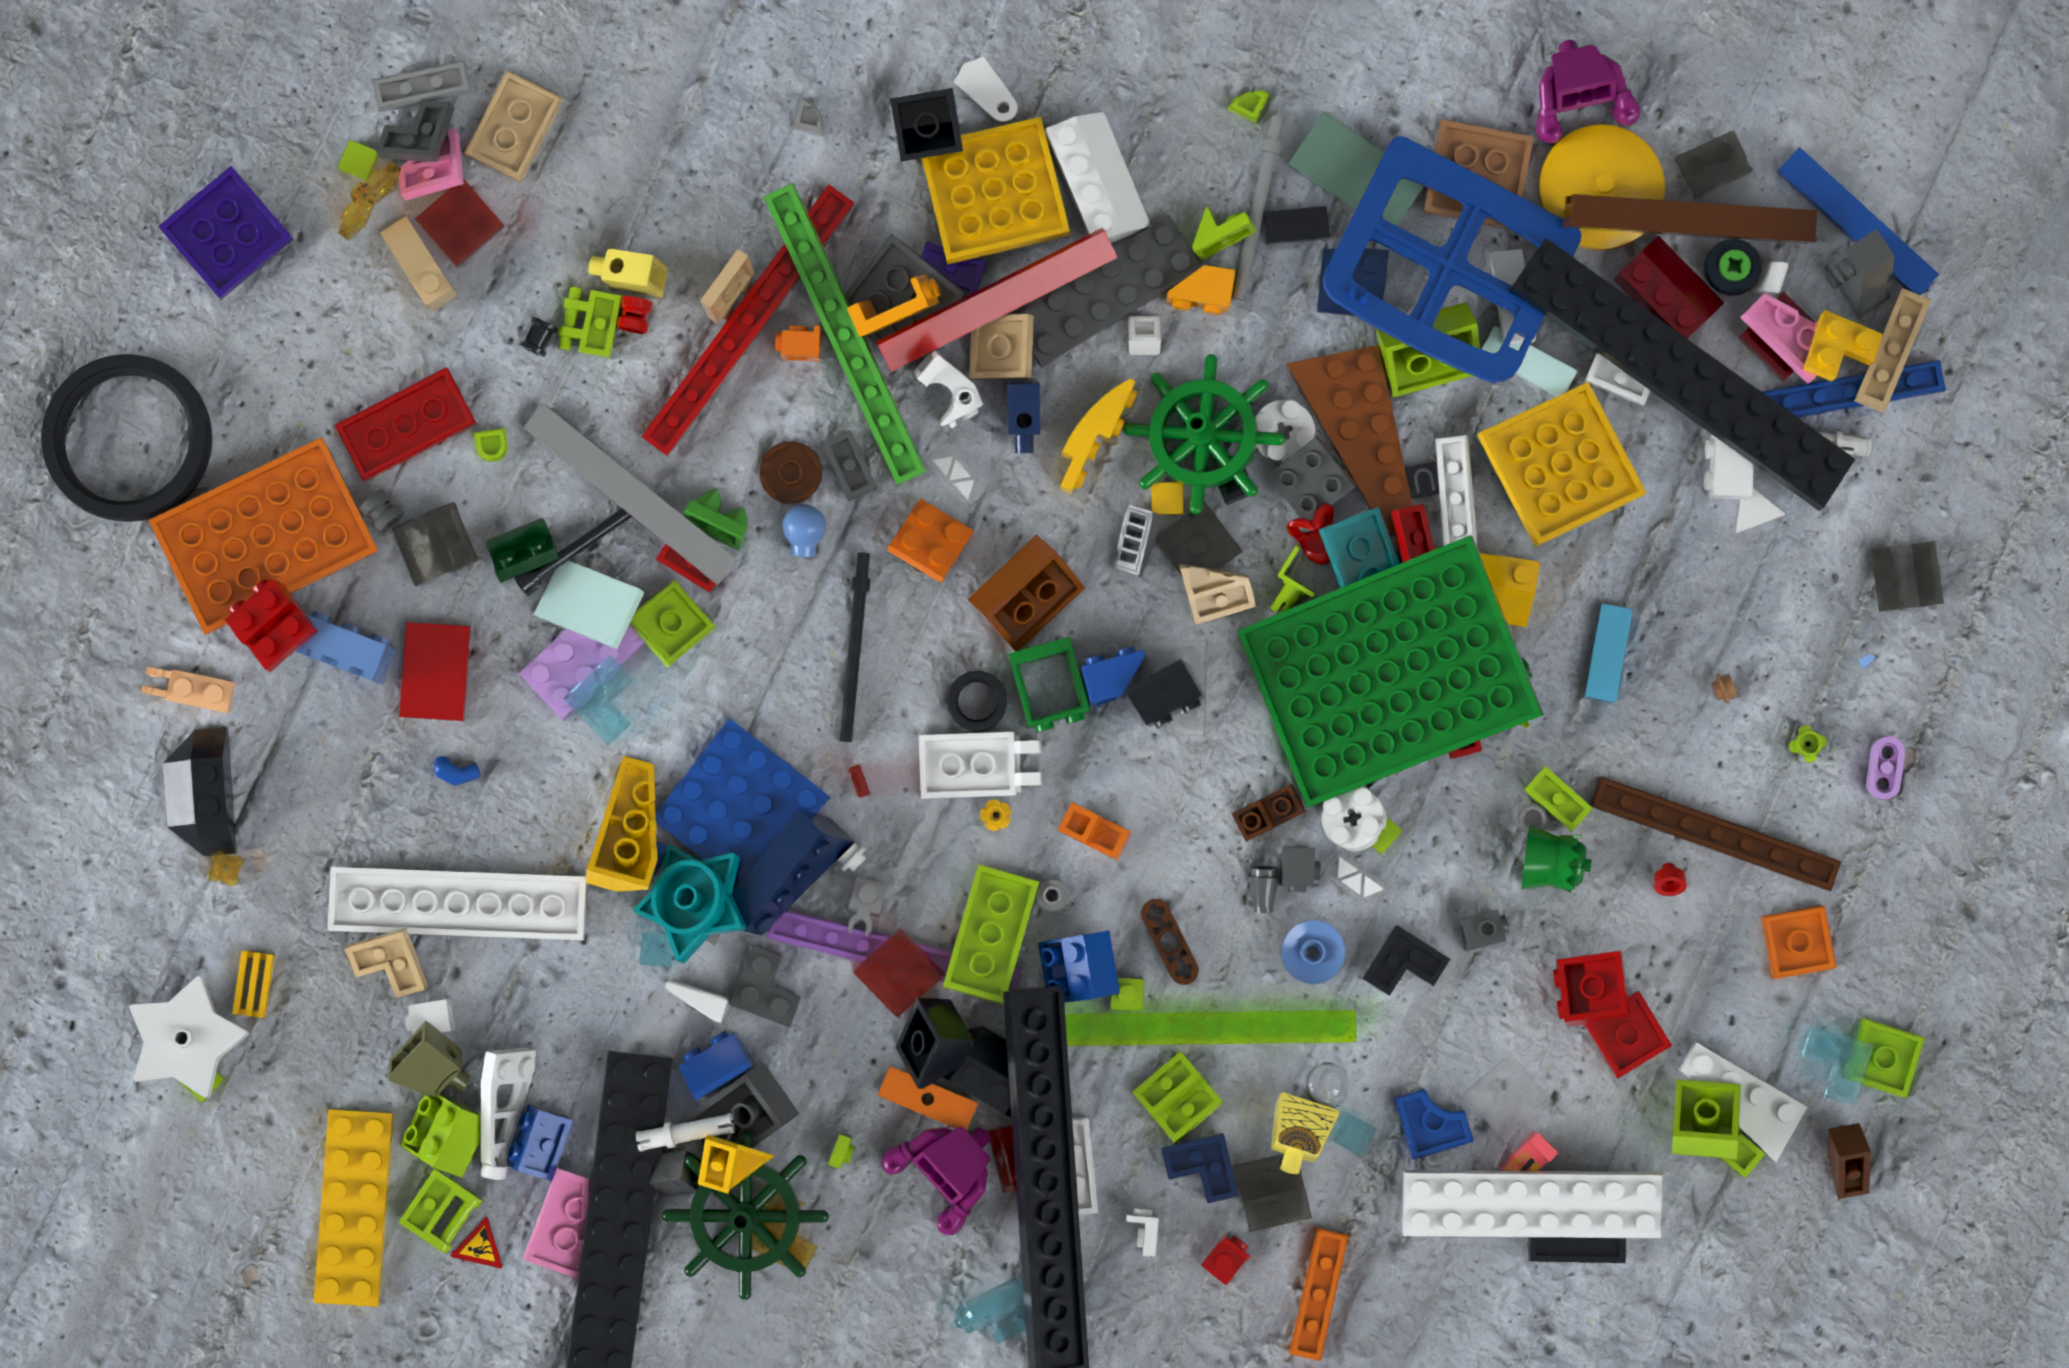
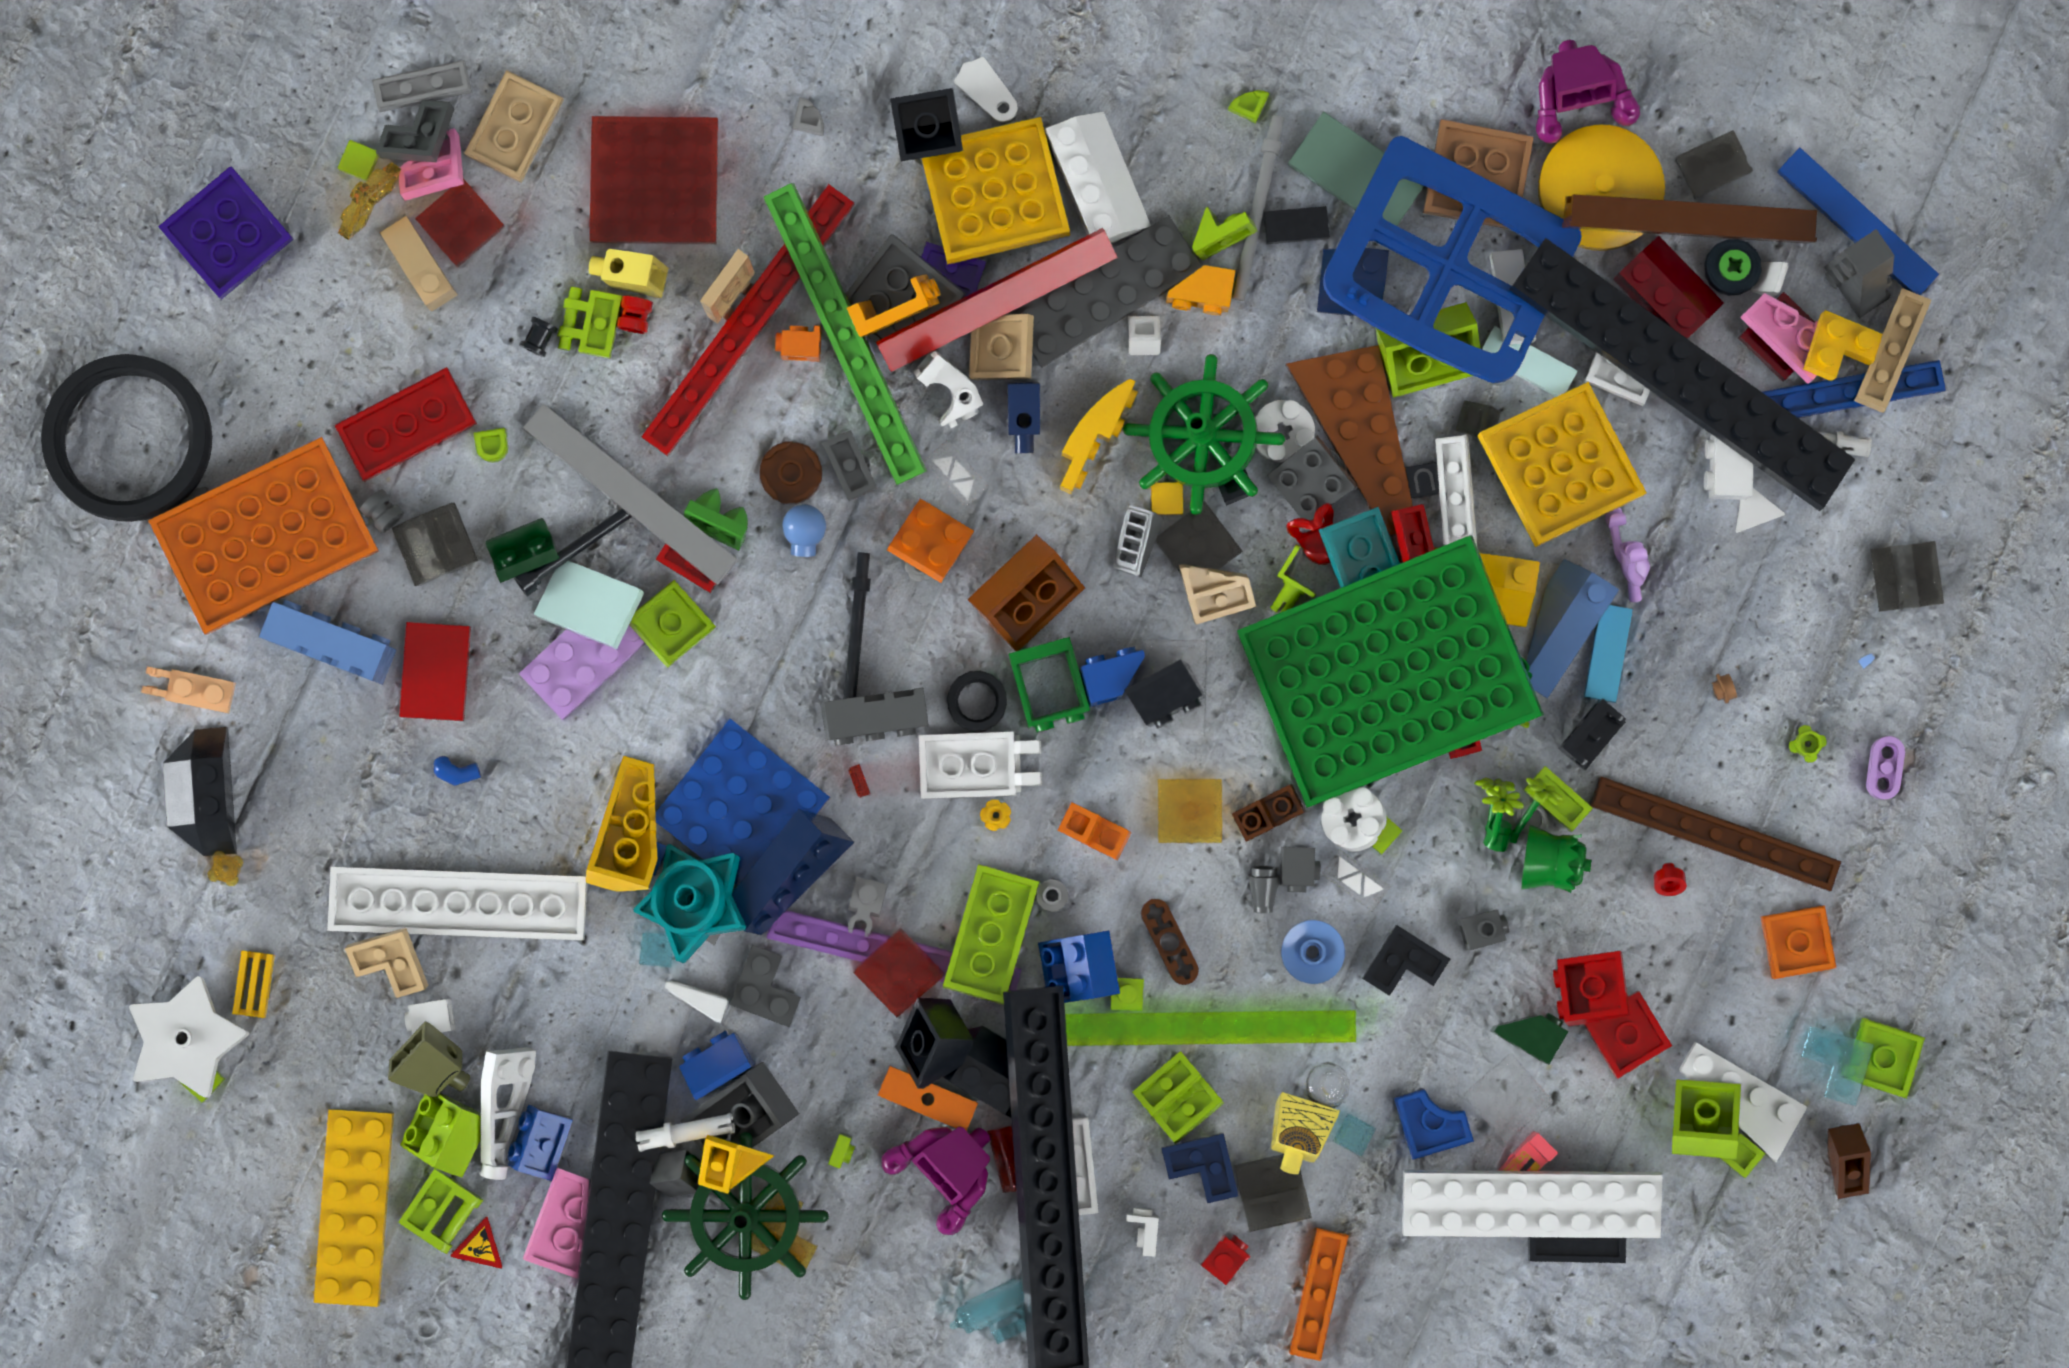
red plate [225,579,318,672] -> none
clear light blue plate [564,655,633,745] -> none
white plate [837,843,866,872] -> none
none -> clear red plate [590,116,719,244]
none -> dark grey wedge [820,687,929,746]
none -> clear yellow plate [1158,779,1222,843]
none -> clear smoke slope [1455,400,1500,438]
none -> plant [1474,777,1563,852]
none -> dark green slope [1490,1013,1568,1065]
none -> medium blue wedge [1526,559,1619,699]
none -> black hinge [1558,698,1626,771]
none -> lavender piece [1605,508,1650,602]

